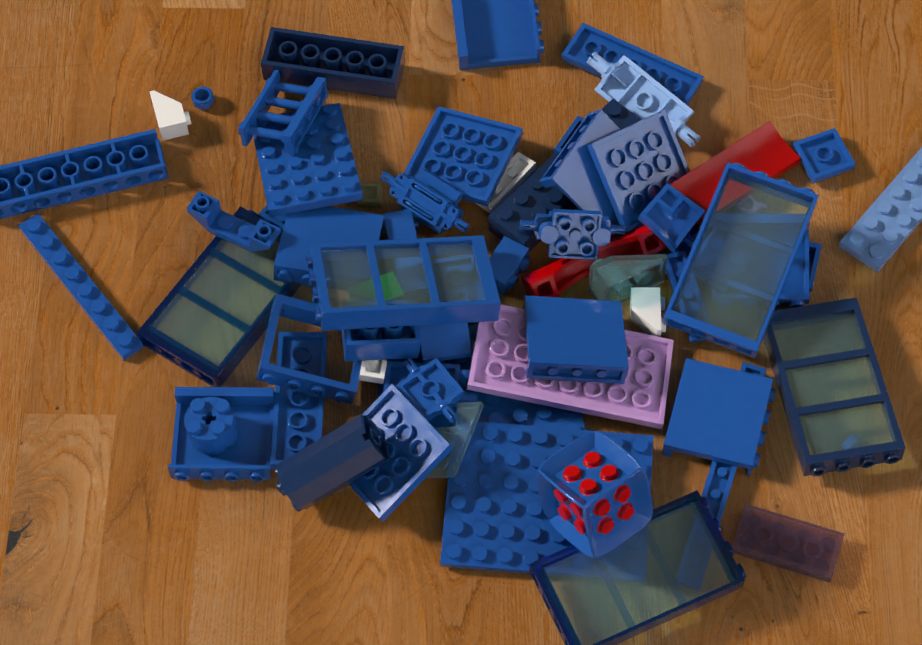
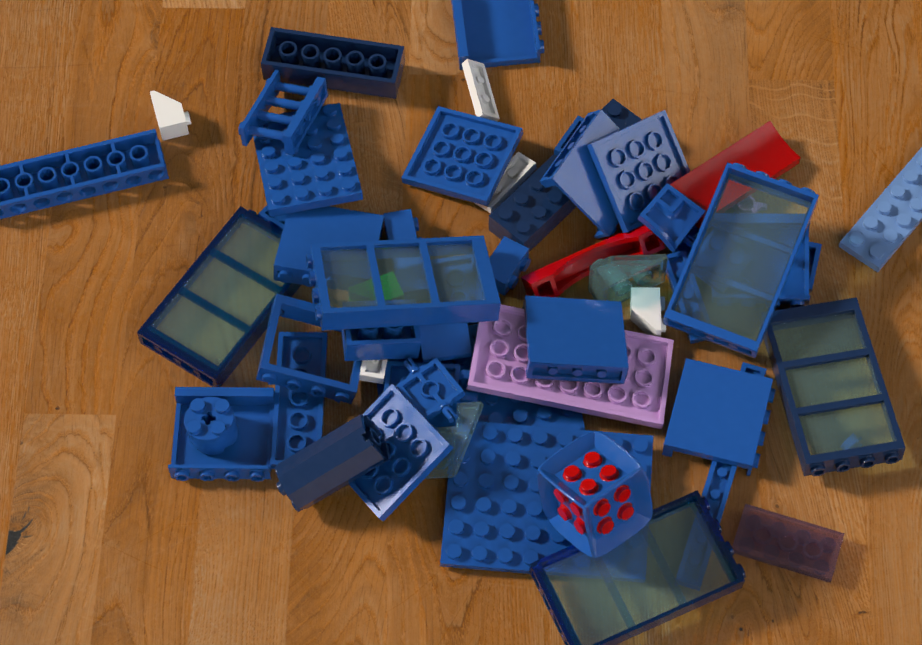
blue plate [18,213,144,361] -> none
blue slope [186,191,281,252] -> none
blue tile [191,86,214,110] -> none
olive tile [358,183,382,207] -> none
blue piece [380,169,470,234] -> none
blue piece [519,209,625,260] -> none
blue plate [561,23,704,106] -> none
light blue plate [587,52,701,148] -> none
blue plate [792,128,856,184] -> none
none -> white plate [462,59,500,121]

